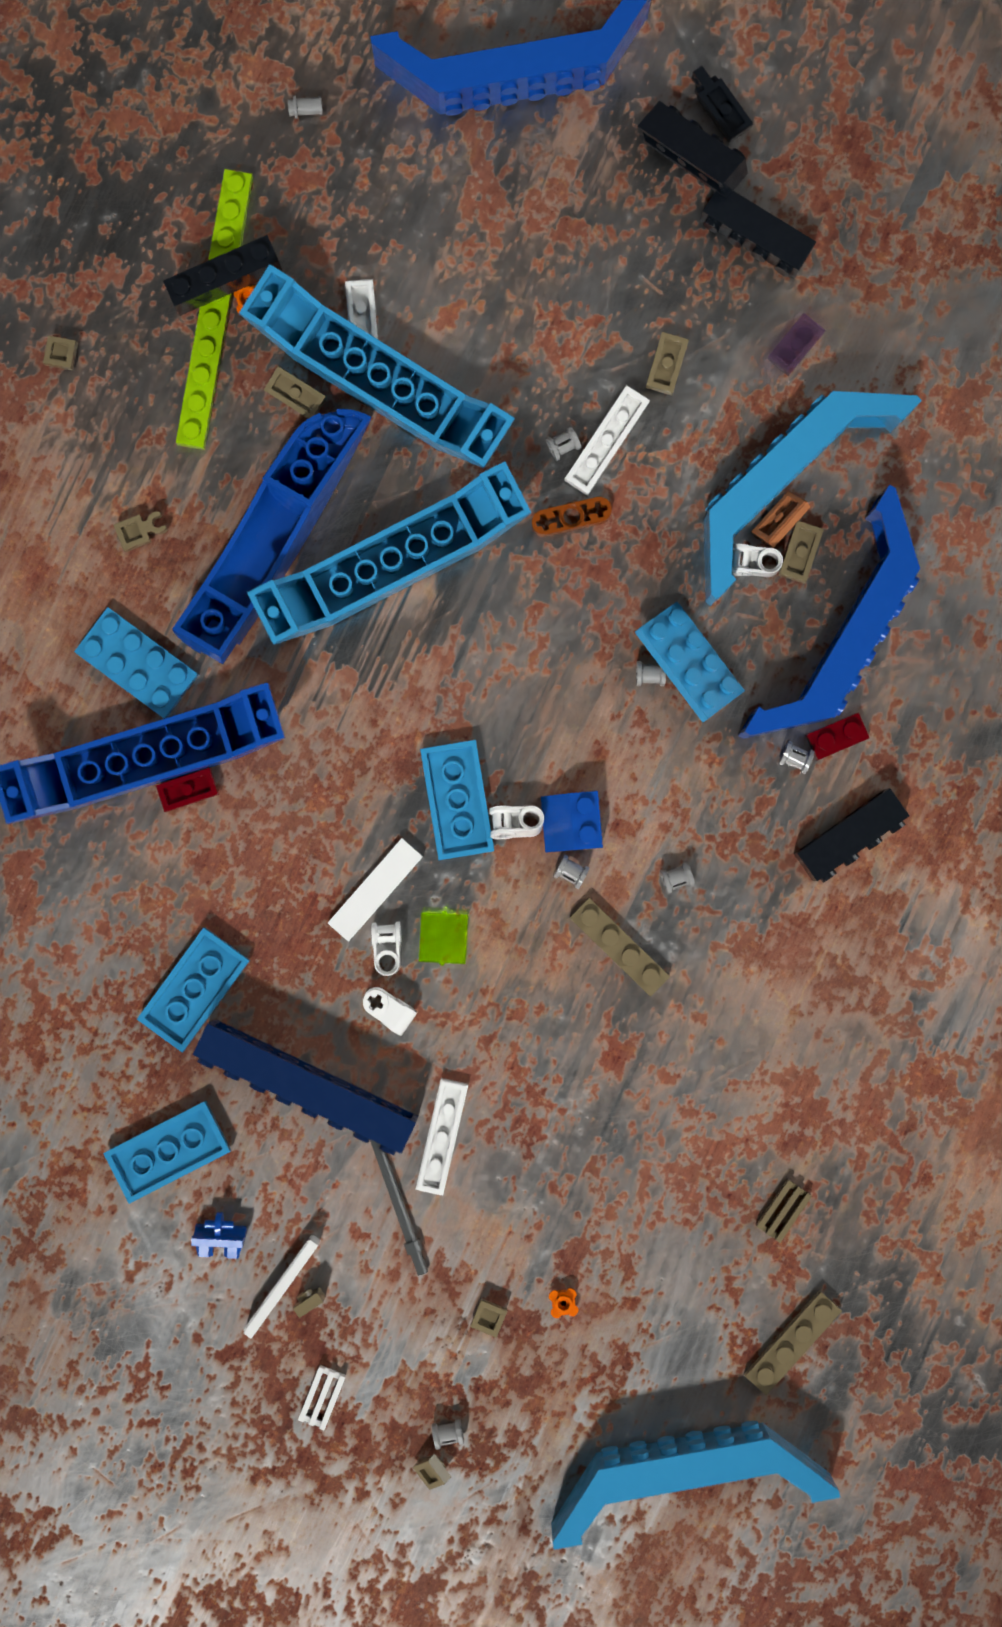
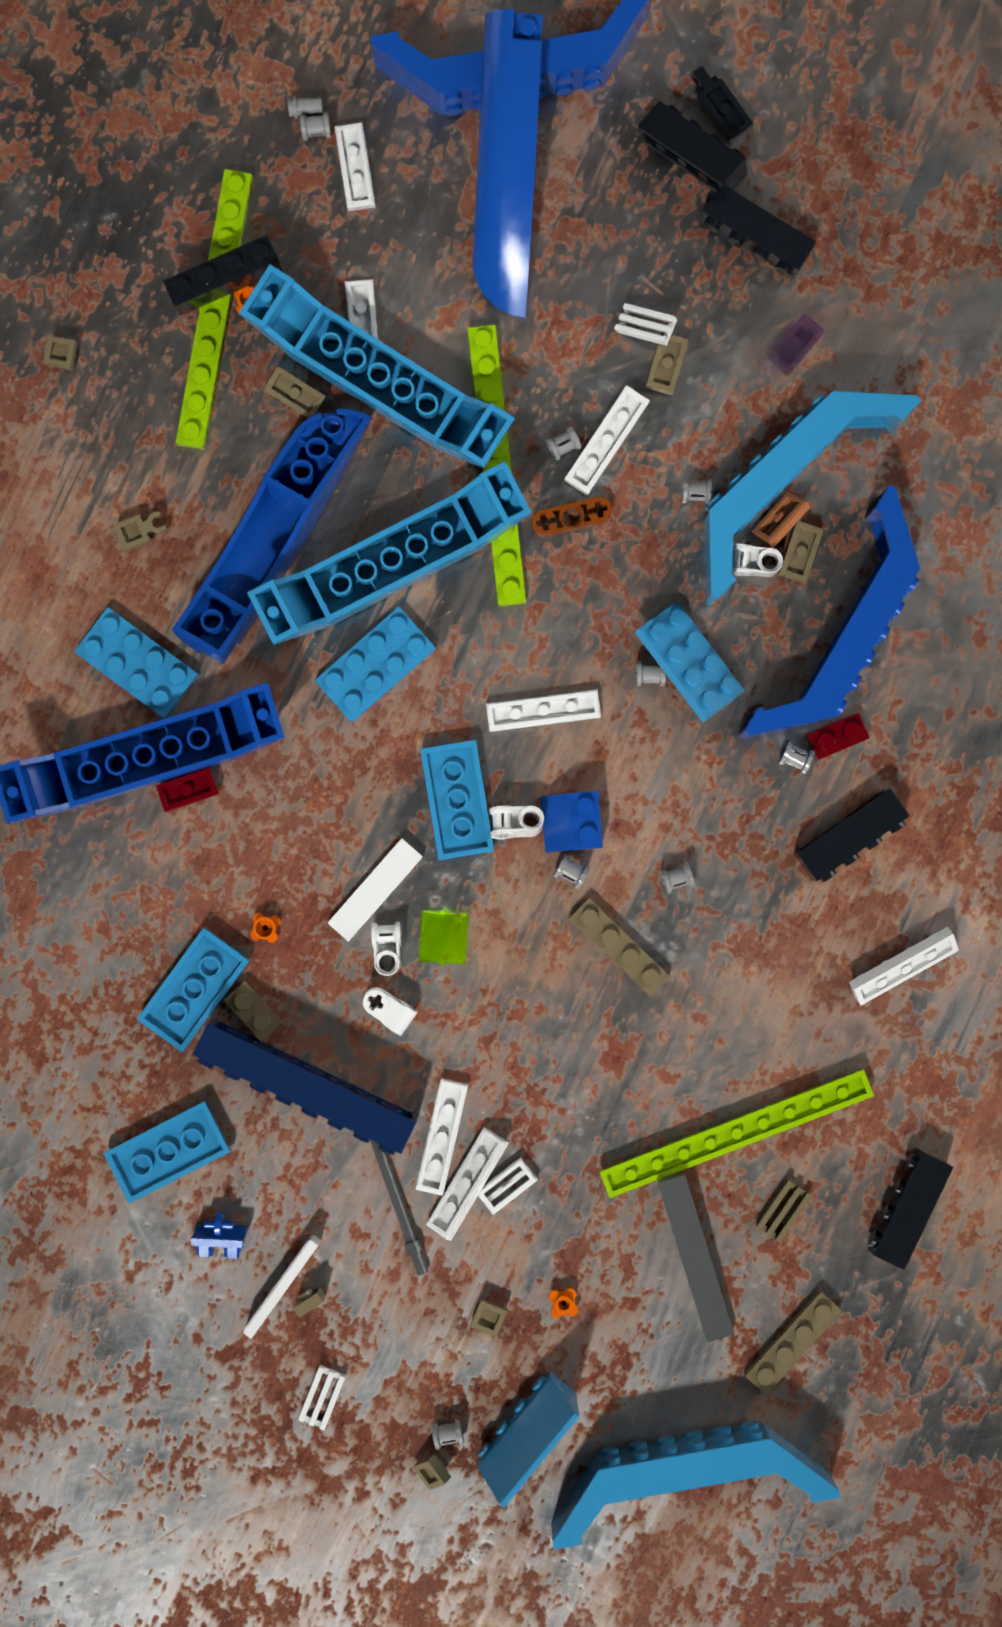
none -> dark tan plate [224,981,283,1042]
none -> orange plate [250,913,281,943]
none -> light grey bush [300,112,331,141]
none -> dark azure plate [314,606,436,723]
none -> white tile [335,122,375,211]
none -> white tile [426,1127,509,1241]
none -> lime plate [468,325,526,607]
none -> blue slope [473,9,543,318]
none -> dark azure slope [477,1371,580,1508]
none -> white tile [478,1157,538,1215]
none -> white tile [486,689,601,732]
none -> lime plate [599,1069,874,1198]
none -> white tile [614,303,677,346]
none -> dark grey tile [657,1172,734,1343]
none -> light grey bush [682,478,712,504]
none -> white plate [849,927,959,1006]
none -> black brick [868,1148,953,1270]

